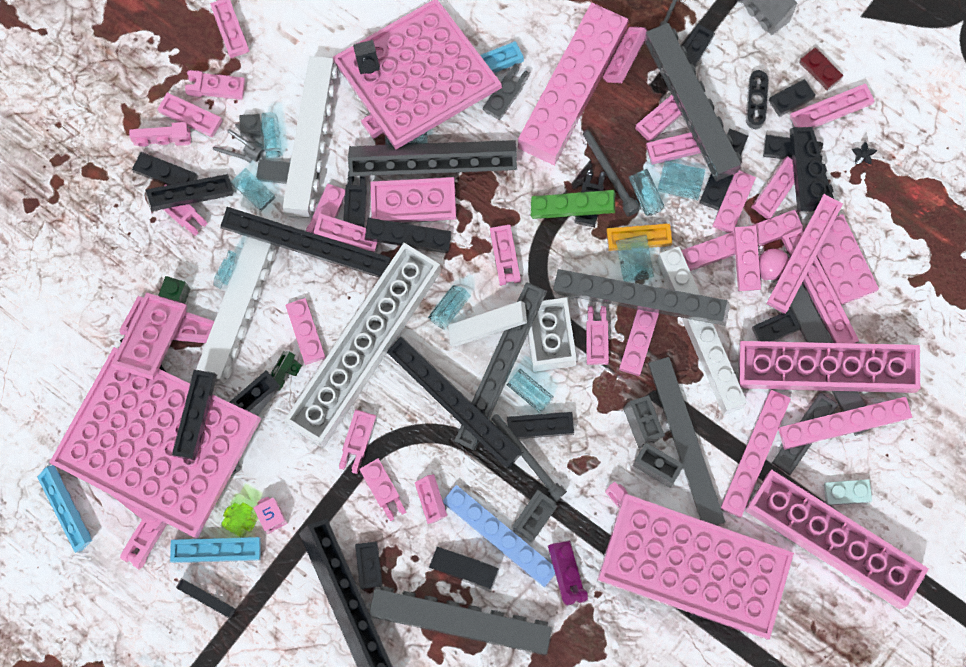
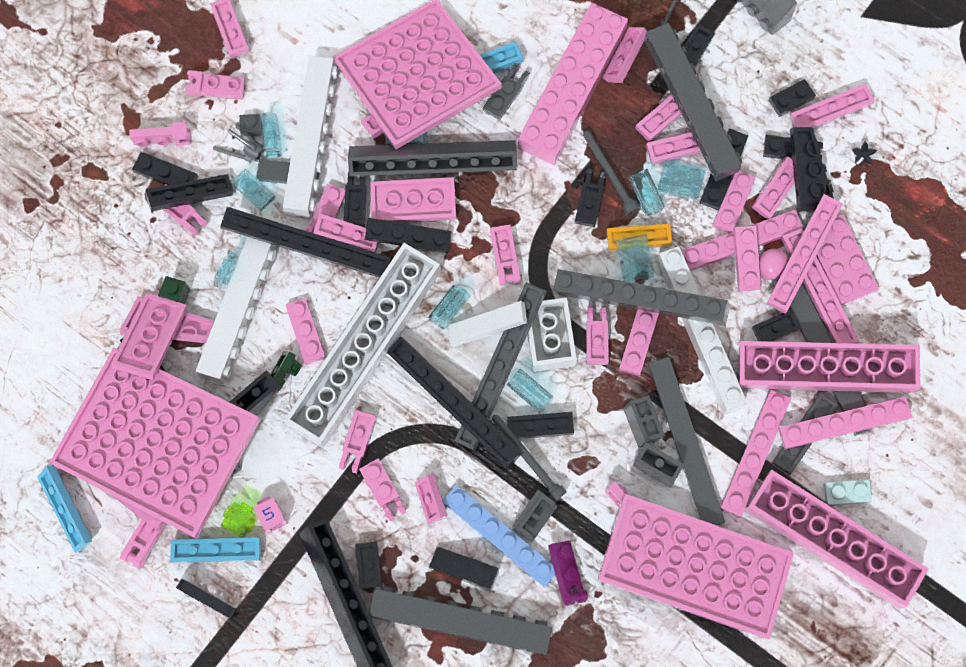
bright pink plate [157,92,222,138] -> none
black plate [172,369,217,461] -> none
black brick [353,40,380,74] -> none
bright green plate [531,190,615,219] -> none
black beam [746,70,768,129] -> none
dark red plate [799,47,844,91] -> none

